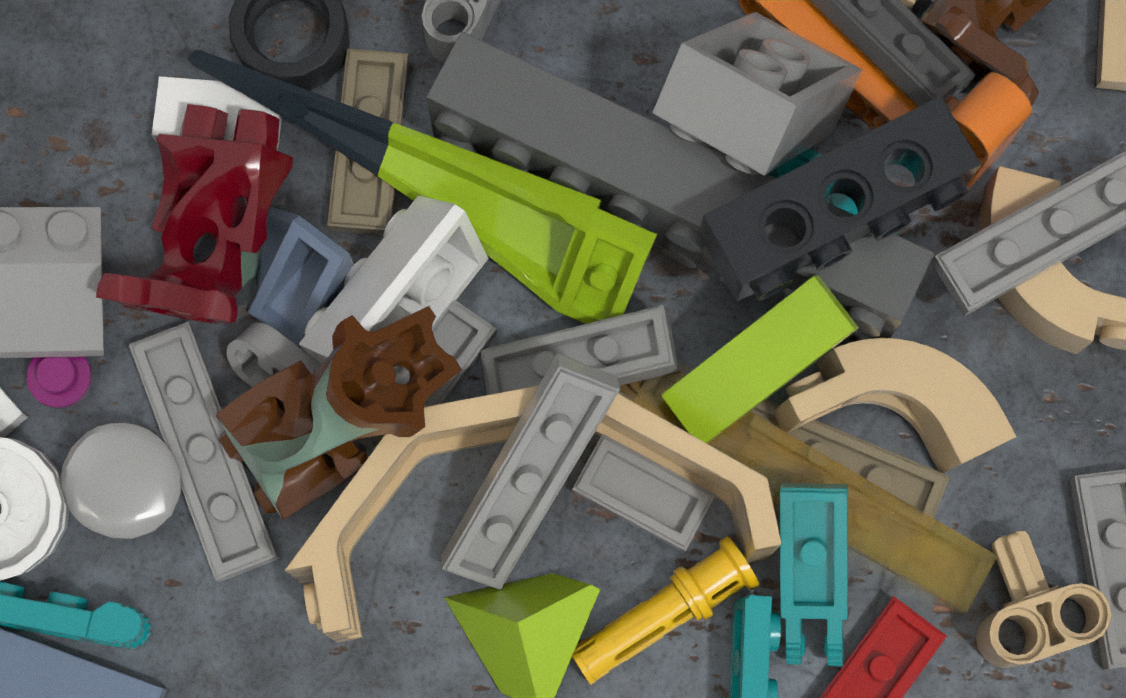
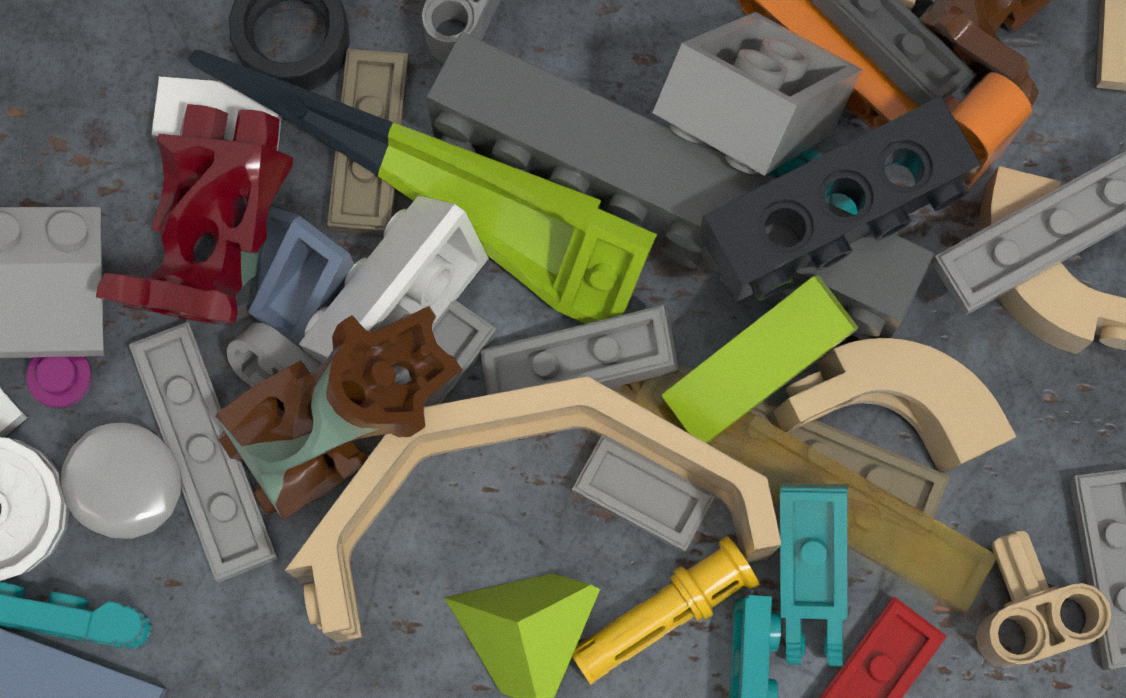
light grey tile [441,353,620,590] -> none

